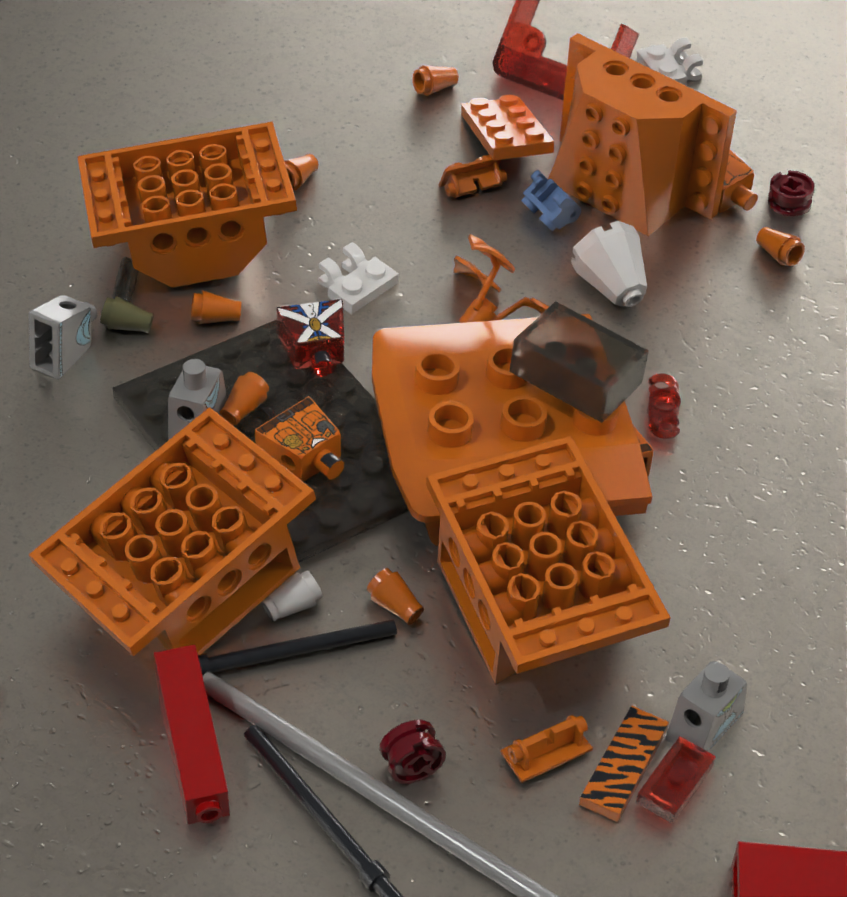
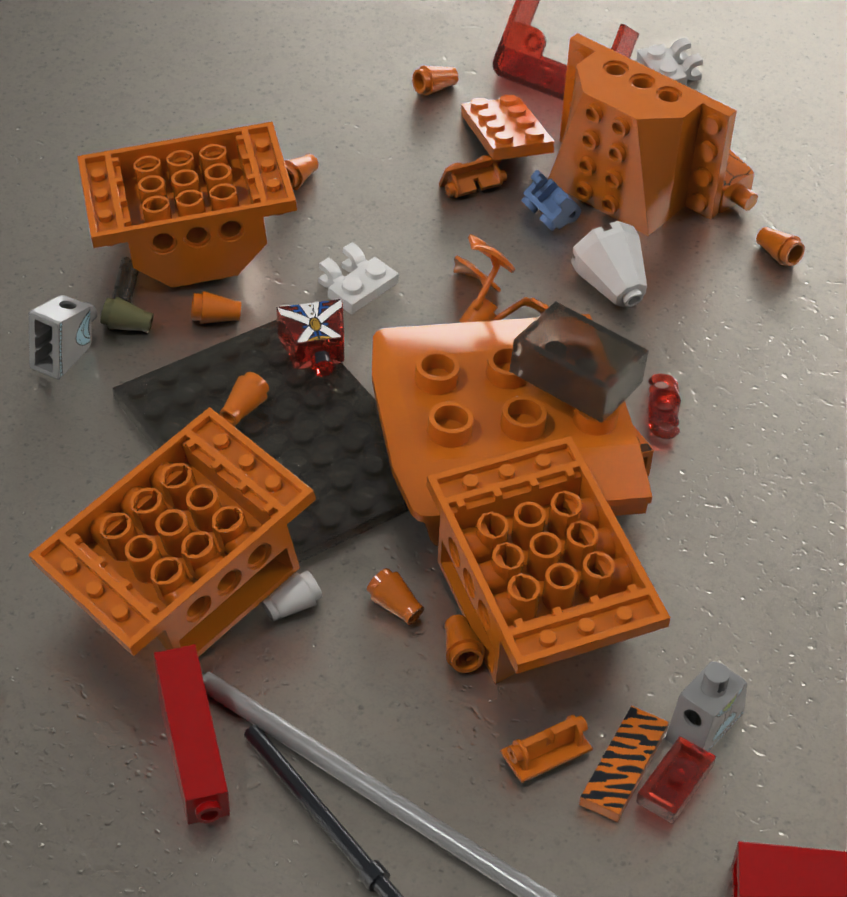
light grey torso [168,359,227,440] -> none
black bar [198,619,397,676] -> none
orange torso [255,396,344,481] -> none
dark red wheel [379,719,446,784] -> none
dark red wheel [768,170,815,217] -> none
none -> orange cone [445,615,485,673]

